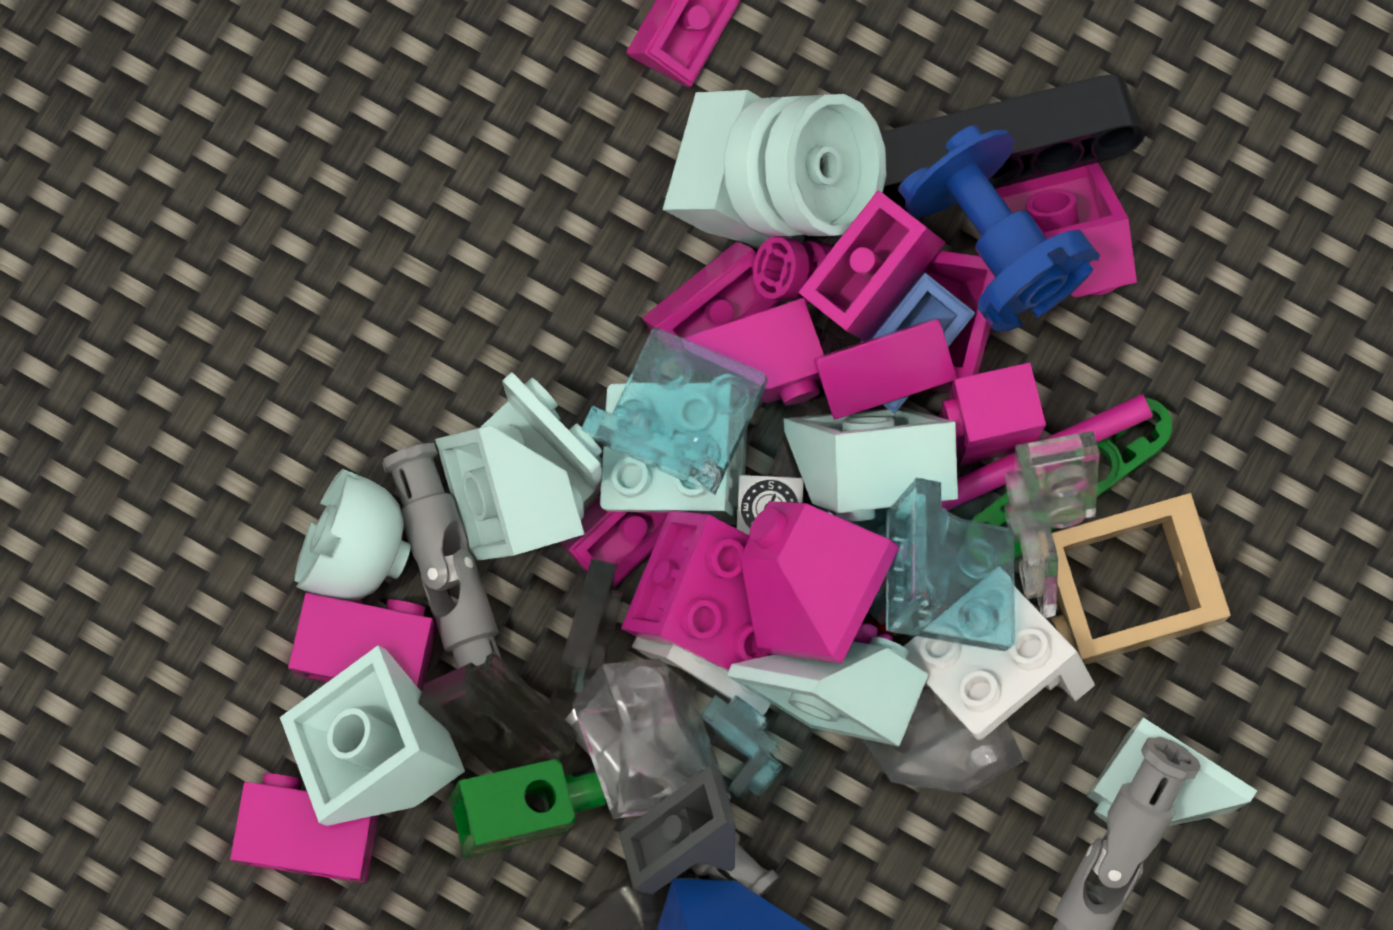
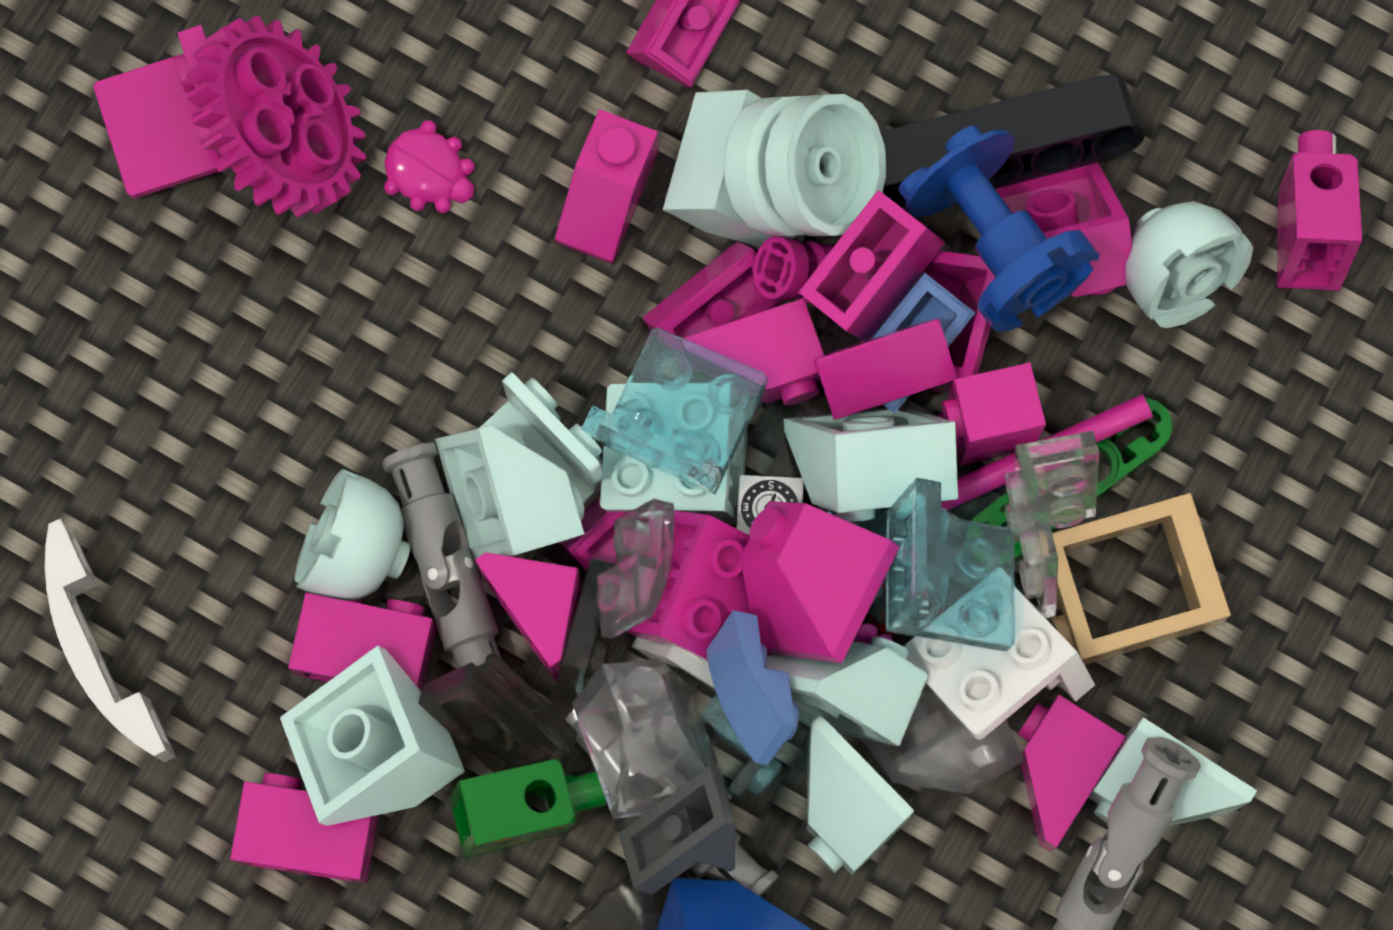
none -> white slope [45,518,176,763]
none -> dark pink bracket [93,25,221,199]
none -> dark pink gear [187,16,366,217]
none -> dark pink piece [383,120,475,214]
none -> dark pink slope [475,552,583,684]
none -> dark pink slope [554,109,659,265]
none -> clear slope [597,498,674,639]
none -> medium blue slope [706,610,799,765]
none -> light aqua slope [807,715,914,876]
none -> dark pink slope [1017,695,1126,852]
none -> light aqua cylinder [1125,201,1253,328]
none -> dark pink torso [1277,130,1362,291]

